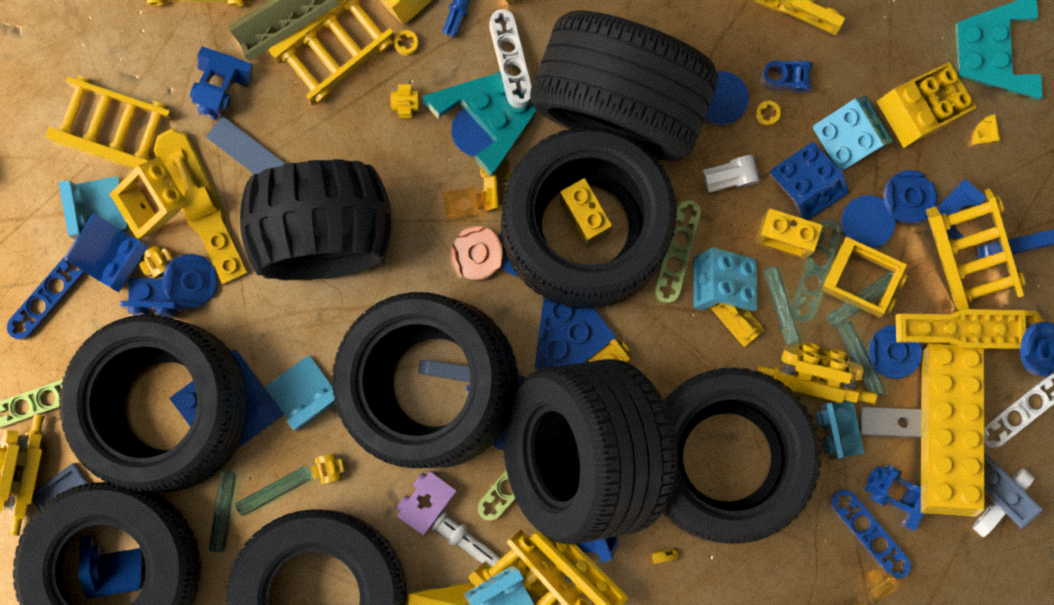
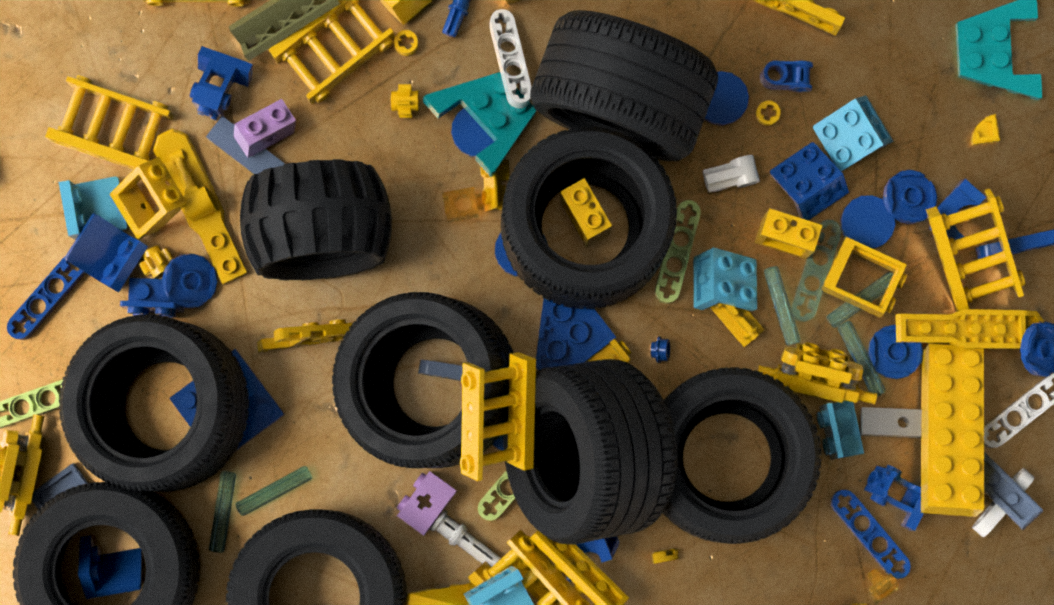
medium azure bracket [266,356,335,431] -> none
yellow gear [311,453,346,485] -> none
tile [451,226,505,281] -> none
yellow slope [876,62,977,148] -> none
none -> lavender brick [234,99,296,158]
none -> yellow wing [257,319,353,353]
none -> yellow fence [460,352,536,481]
none -> blue plate [651,336,671,363]

